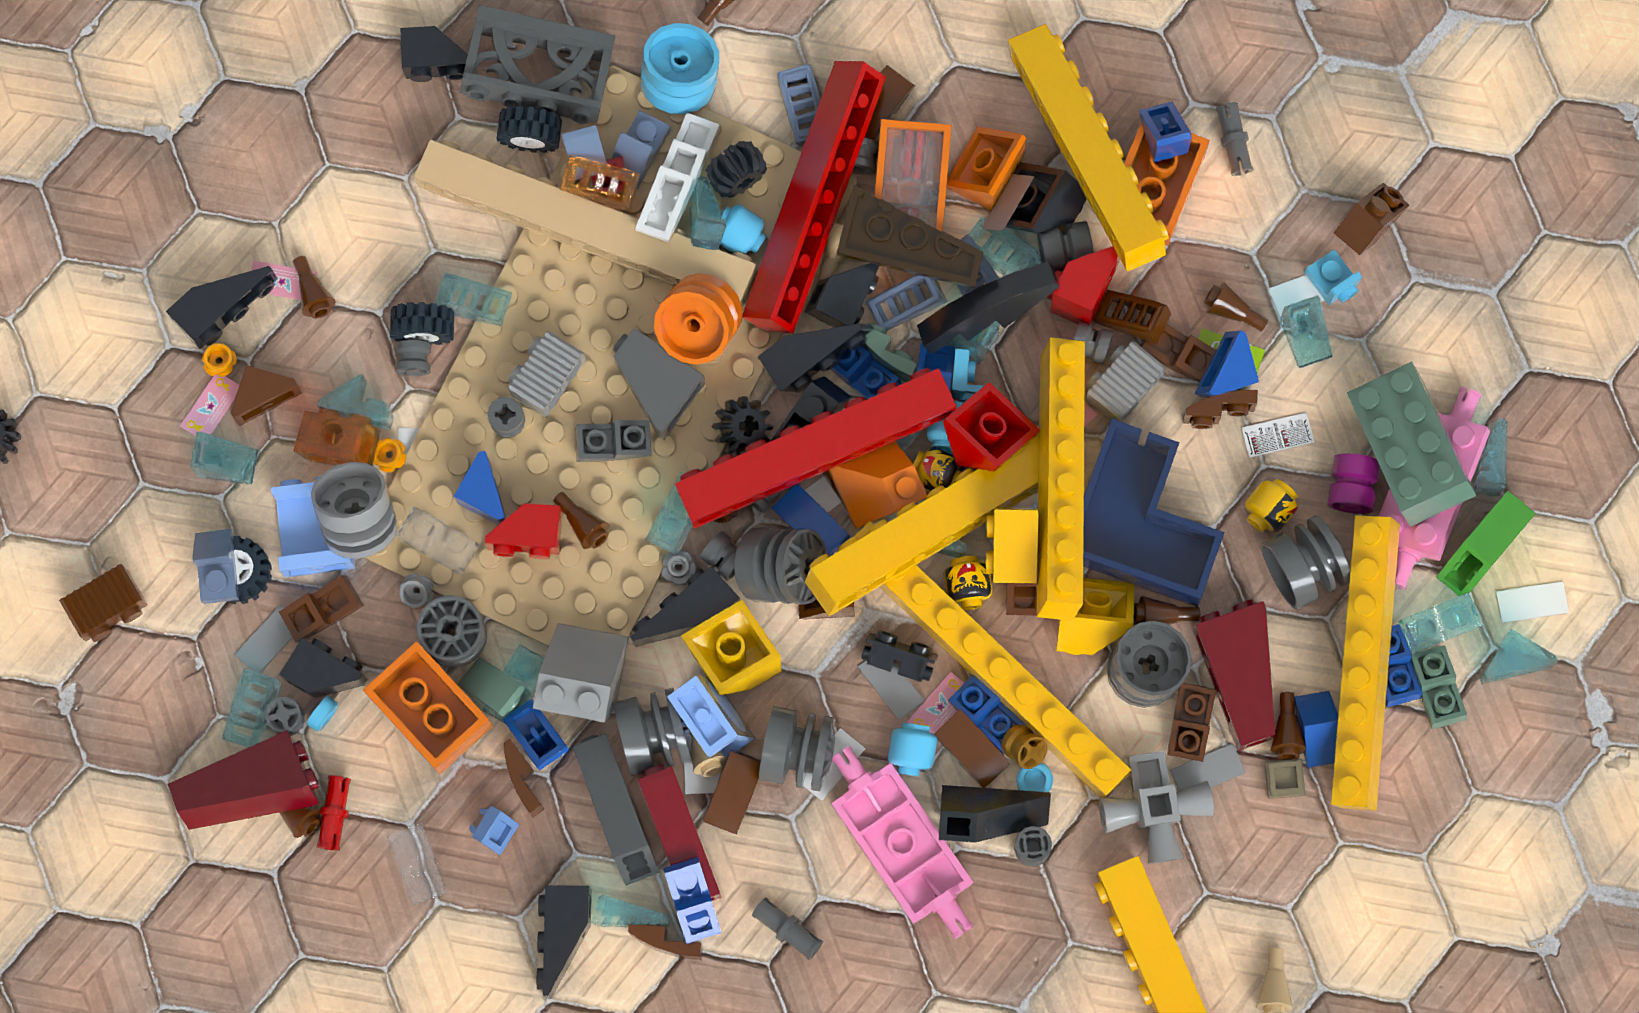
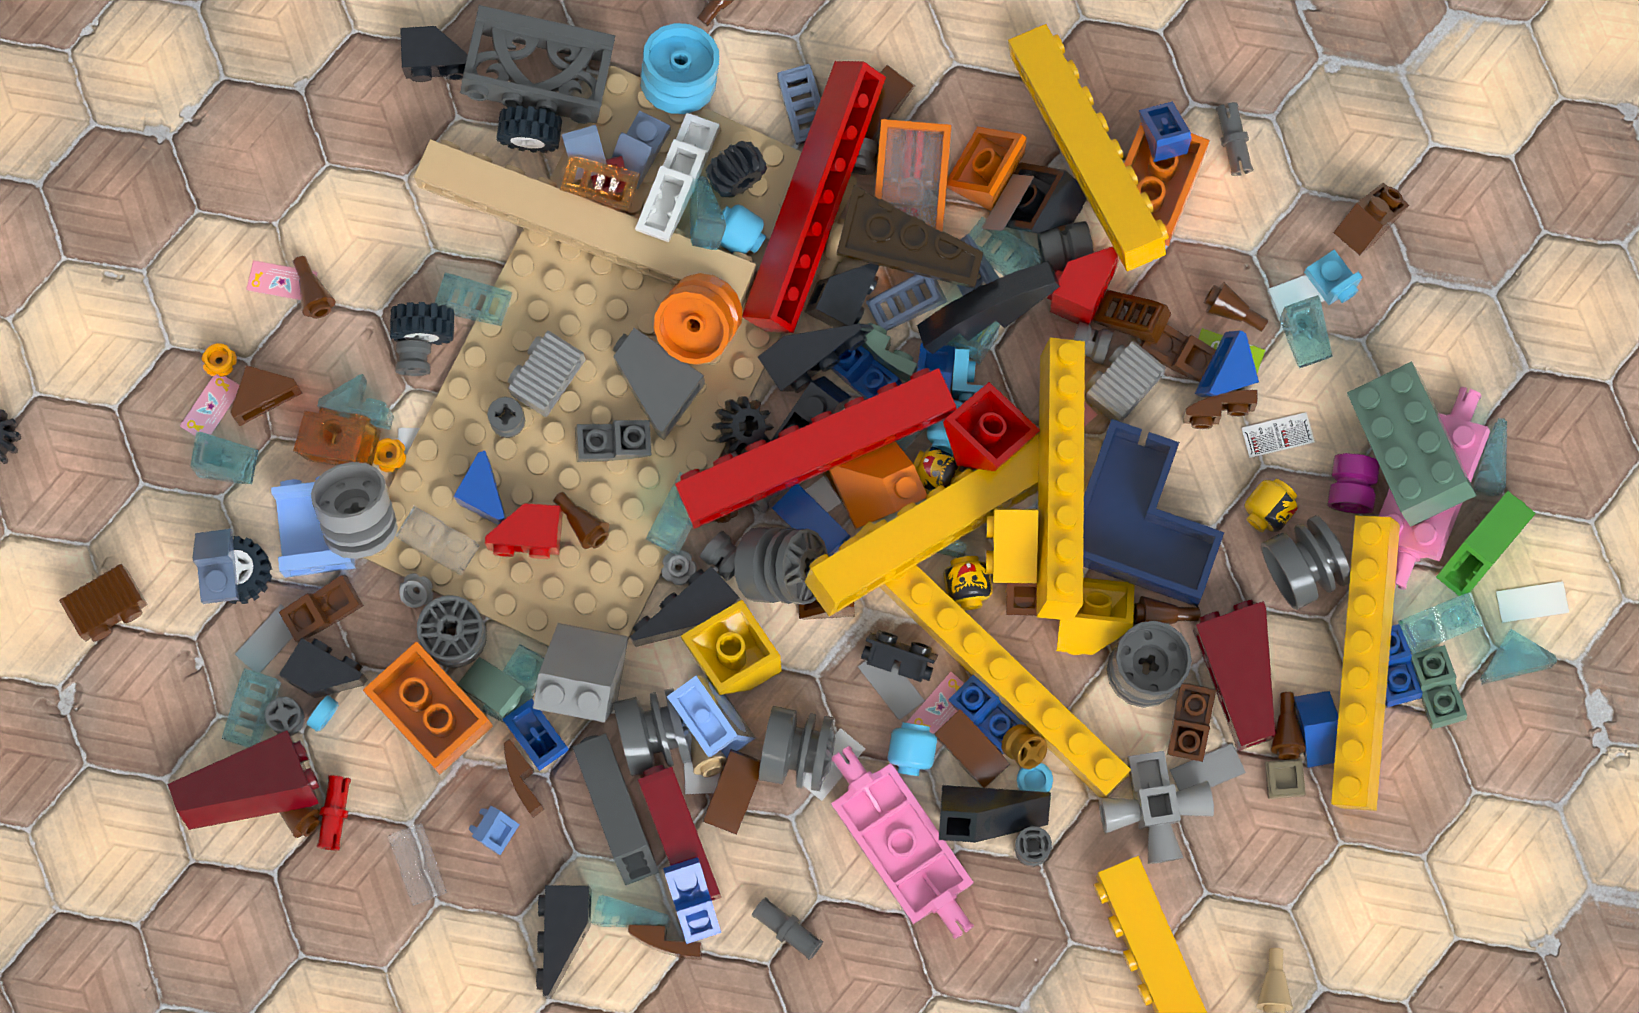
black slope [166,266,278,349] -> none

